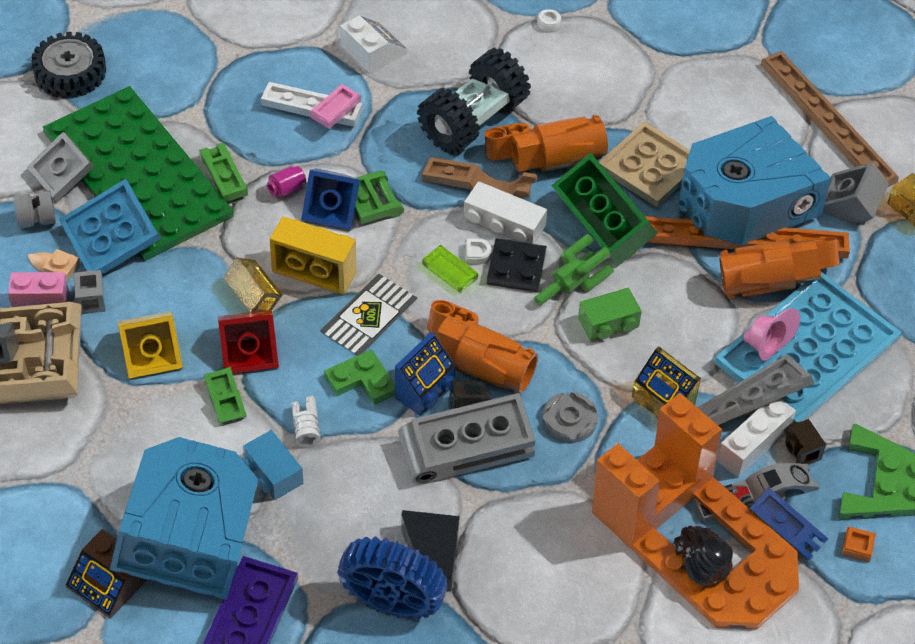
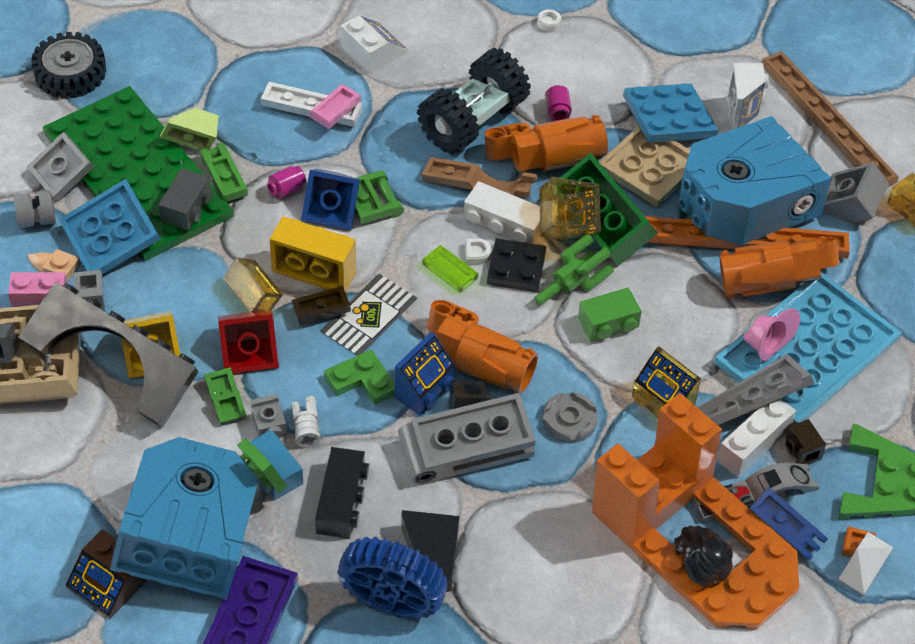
none -> arch [18,282,198,428]
none -> dark grey brick [158,168,213,231]
none -> yellowish green slope [160,108,219,150]
none -> bright green plate [237,438,288,494]
none -> light grey brick [250,394,287,438]
none -> dark brown plate [292,286,351,326]
none -> black brick [315,447,370,539]
none -> clear yellow slope [539,177,601,240]
none -> dark pink brick [545,85,572,121]
none -> dark azure plate [623,83,718,143]
none -> white slope [727,63,769,130]
none -> white slope [838,532,893,596]

